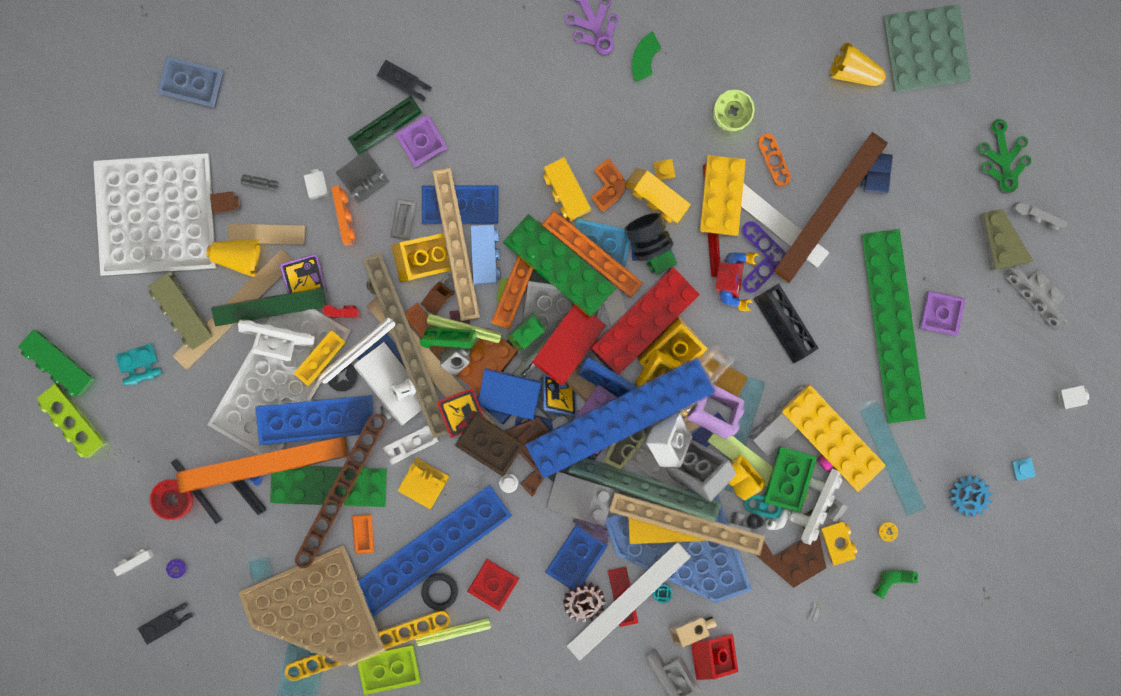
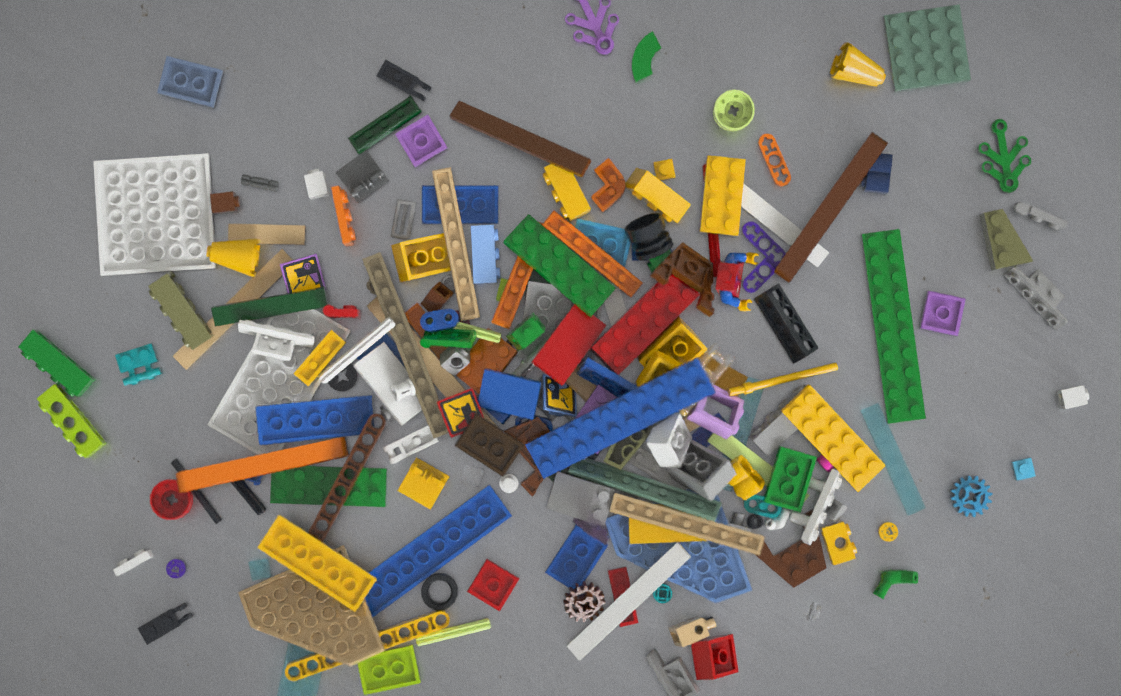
orange tile [352,514,375,554] -> none
none -> yellow plate [257,515,377,612]
none -> blue plate [420,309,459,332]
none -> reddish brown tile [450,101,591,177]
none -> reddish brown wing [650,242,715,317]
none -> yellow bar [728,362,838,396]

